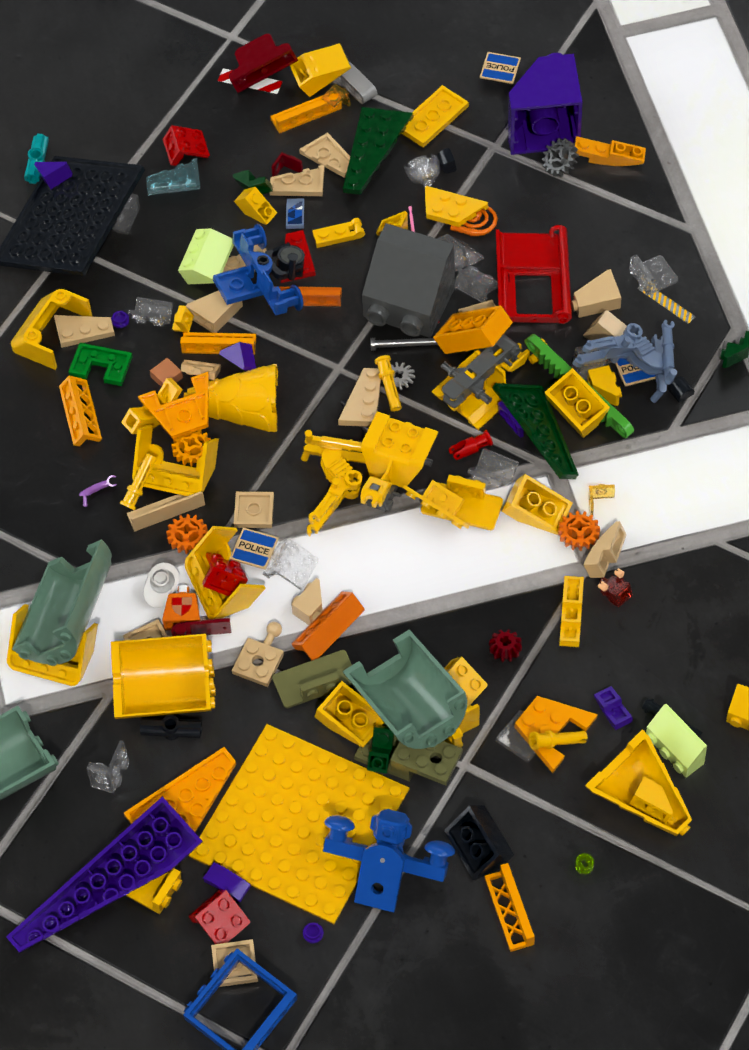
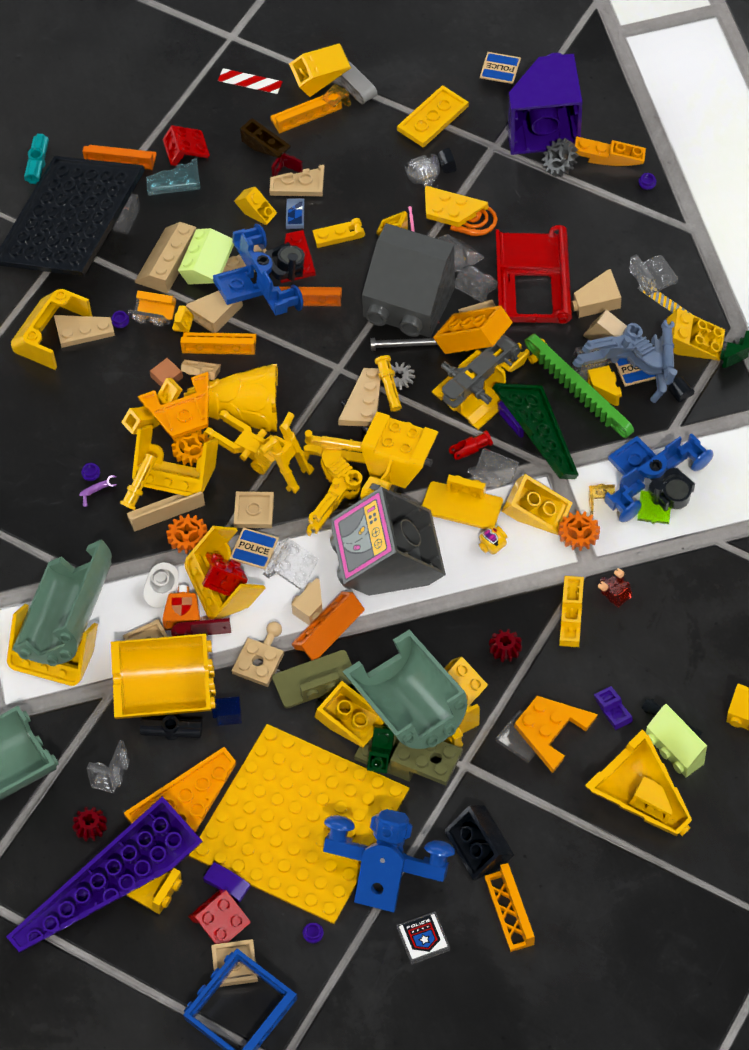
dark purple slope [34,162,73,189] -> none
light orange fence [59,375,102,447] -> none
green plate [68,343,133,386] -> none
dark purple slope [219,342,256,371] -> none
dark red brick [229,34,298,93] -> none
dark green slope [233,170,273,194] -> none
tan wing [299,133,350,178] -> none
dark green wing [343,107,414,195] -> none
yellow bracket [402,480,469,529] -> none
yellow pin [528,730,588,750] -> none
yellow slope [544,368,610,438] -> none
clear neon green bush [575,853,594,874] -> none
tan slope [584,521,627,578] -> none
none -> dark red gear [72,806,107,842]
none -> dark purple plate [81,463,100,481]
none -> orange panel [82,145,157,170]
none -> tan slope [135,222,196,293]
none -> light orange panel [136,291,176,320]
none -> yellow piece [203,410,314,494]
none -> clear blue brick [212,697,242,726]
none -> dark brown slope [240,118,291,158]
none -> dark grey slope [330,487,446,596]
none -> tile [396,912,450,964]
none -> yellow head [478,526,508,554]
none -> blue piece [604,433,714,522]
none -> clear neon green piece [638,491,671,524]
none -> dark purple plate [639,173,657,190]
none -> yellow slope [667,308,725,360]

